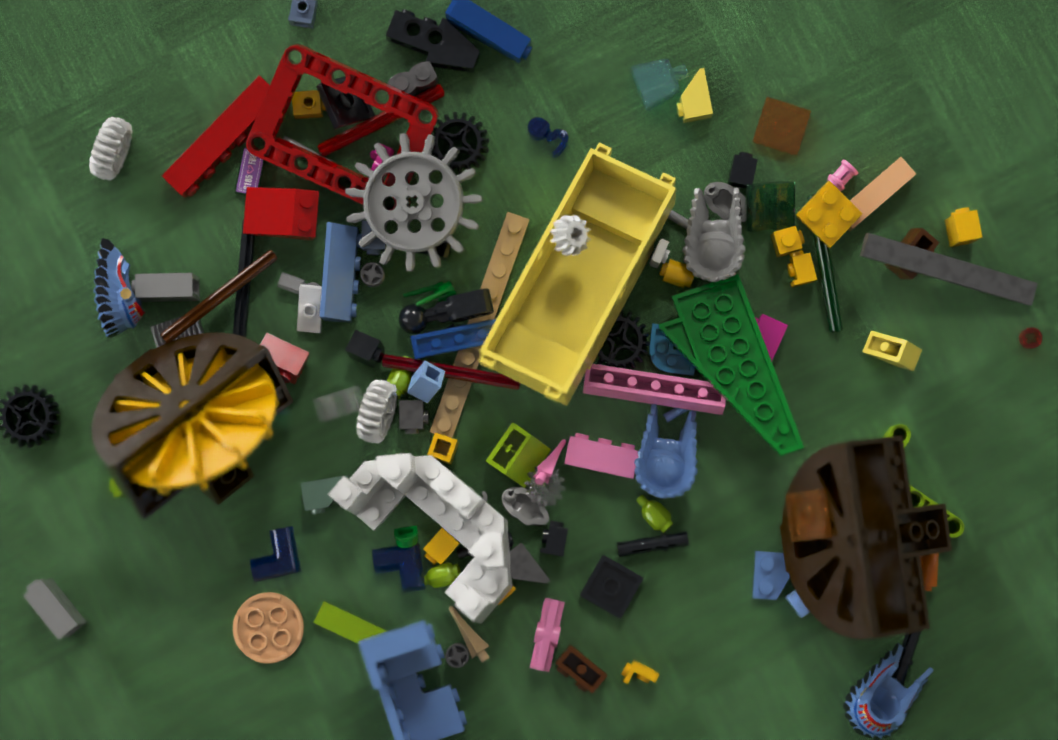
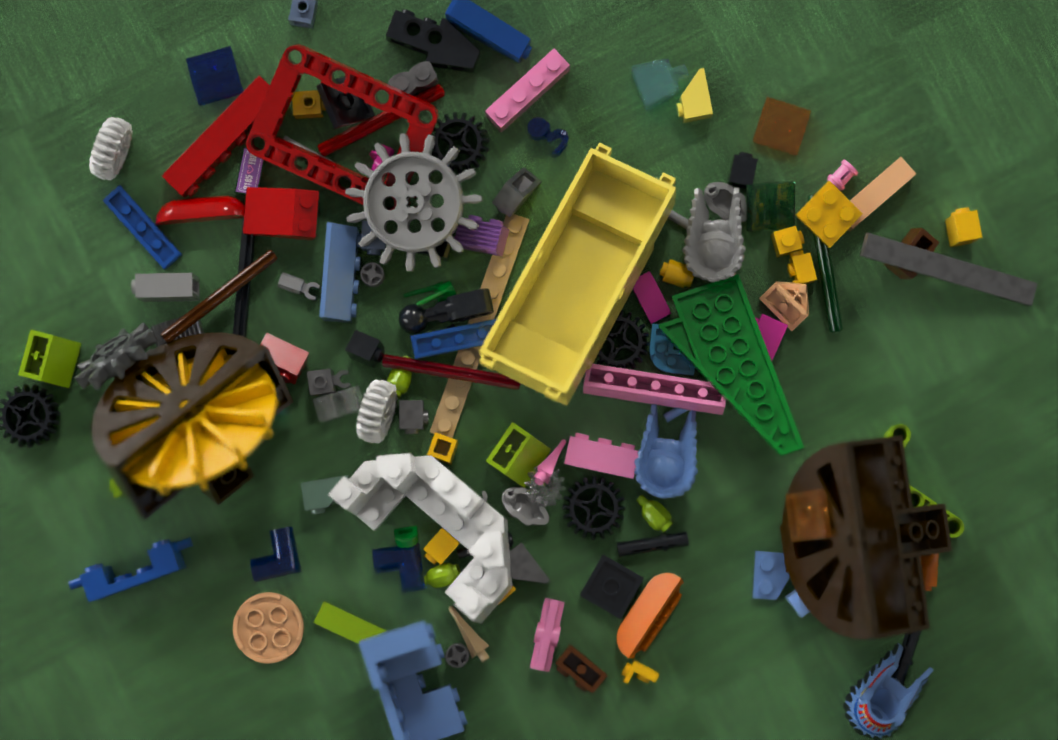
light grey brick [23,578,87,640] -> none
piece [93,238,145,338] -> none
white plate [297,284,322,333] -> none
light blue brick [407,361,445,403] -> none
black brick [540,520,568,557] -> none
white gear [549,215,591,256] -> none
white plate [649,239,670,268] -> none
light yellow slope [862,331,922,371] -> none
clear red bush [1019,327,1042,349] -> none
none -> lime slope [18,330,82,388]
none -> blue brick [68,537,193,602]
none -> dark grey gear [74,323,158,390]
none -> blue tile [102,185,182,270]
none -> red brick [156,196,245,225]
none -> clear blue slope [186,46,244,106]
none -> flat silver brick [307,368,351,397]
none -> medium lavender brick [454,215,509,257]
none -> bright pink brick [485,48,570,133]
none -> flat silver slope [492,167,542,217]
none -> black gear [562,476,626,540]
none -> orange brick [617,573,684,659]
none -> dark pink slope [632,271,671,324]
none -> light nougat slope [759,281,809,331]

